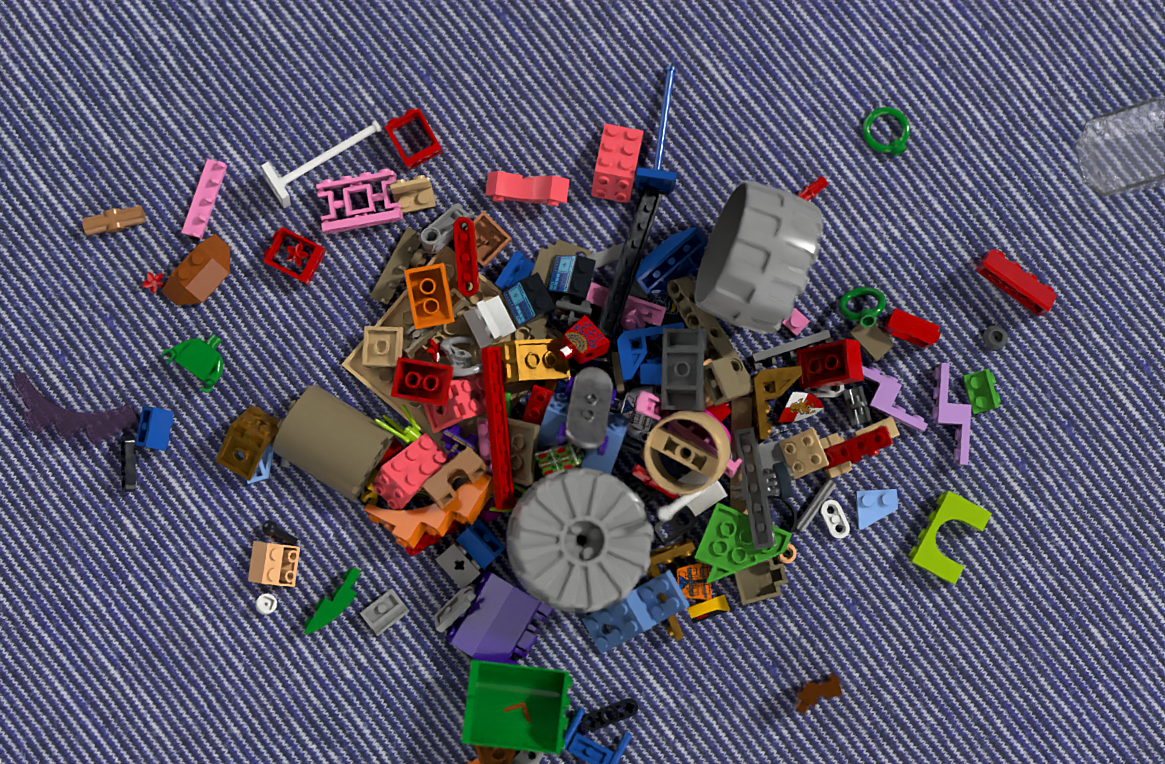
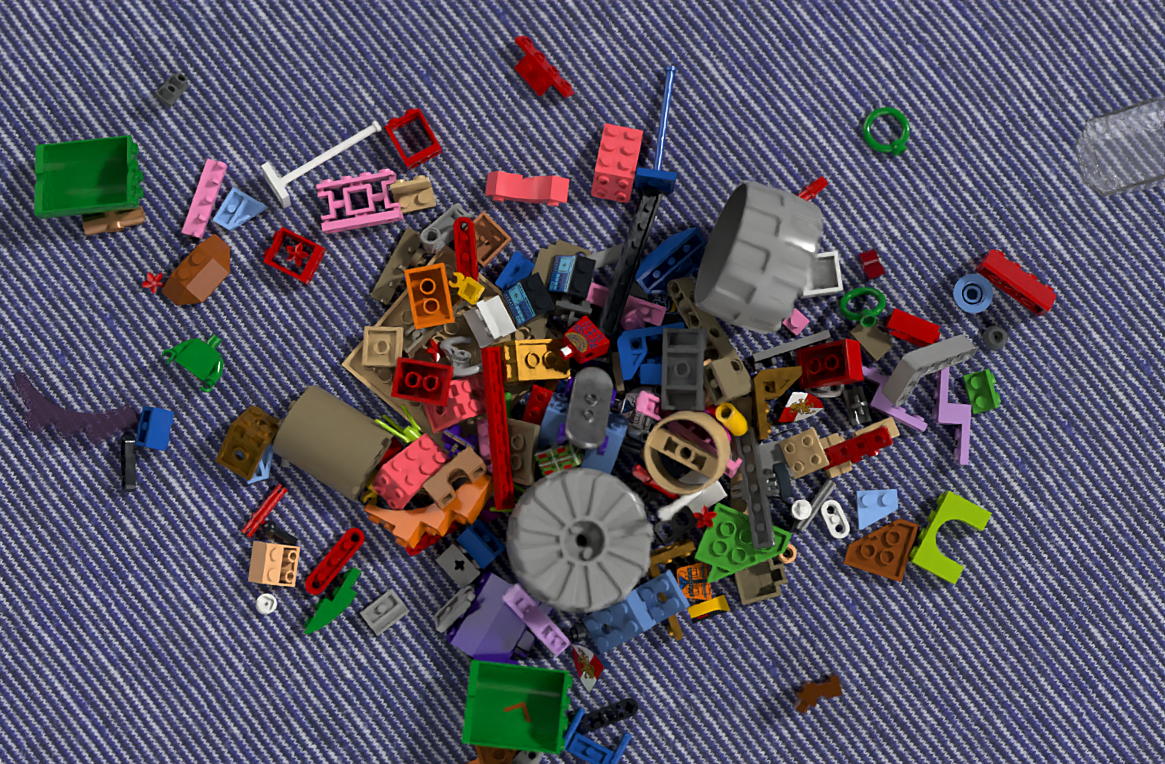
none -> green cylinder [34,135,144,219]
none -> dark grey hips [154,72,189,109]
none -> light blue wing [213,187,267,231]
none -> red pin [241,483,288,538]
none -> red plate [305,528,365,595]
none -> yellow plate [448,272,485,305]
none -> lavender bracket [502,584,571,657]
none -> red bracket [514,35,575,98]
none -> black plate [570,622,586,643]
none -> shield [572,645,610,693]
none -> red plant [693,505,717,528]
none -> yellow pin [716,403,749,436]
none -> white tile [790,500,812,520]
none -> clear piece [800,251,843,299]
none -> dark orange plate [842,518,919,582]
none -> dark red leg [858,249,886,282]
none -> light grey beam [882,334,977,407]
none -> medium blue piece [953,274,993,313]

